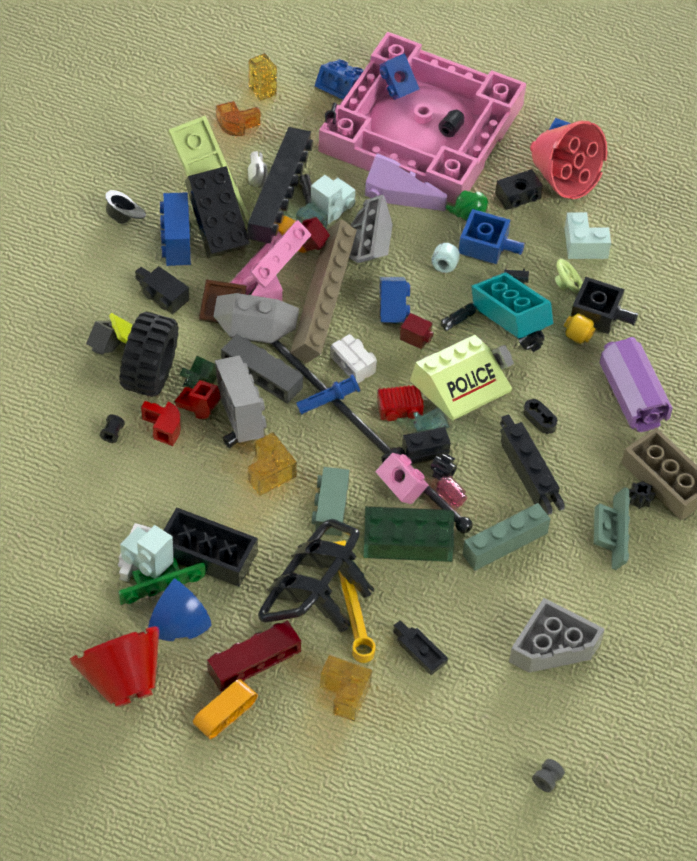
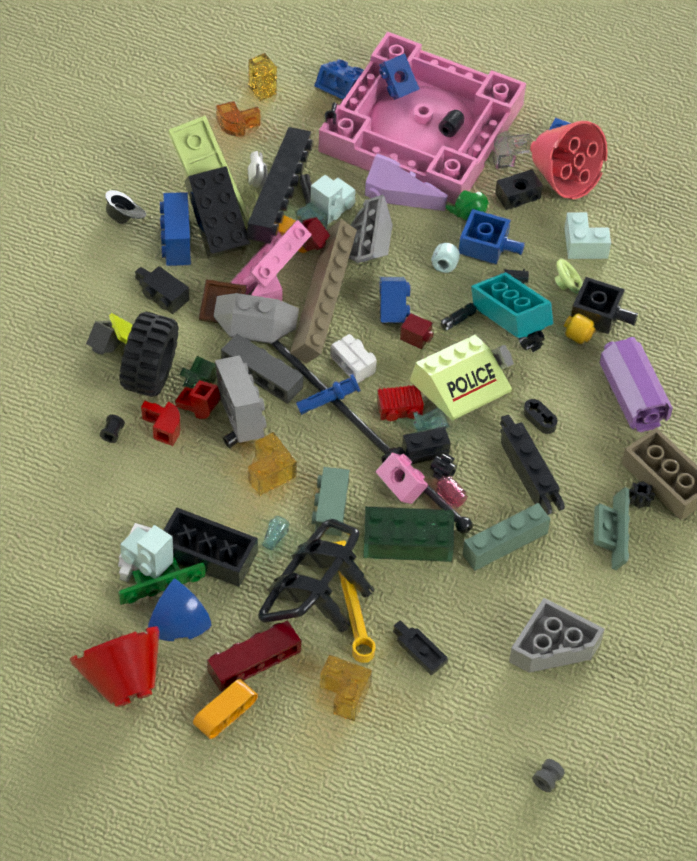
none -> clear light blue cone [262,516,290,550]
none -> clear brick [492,130,531,169]

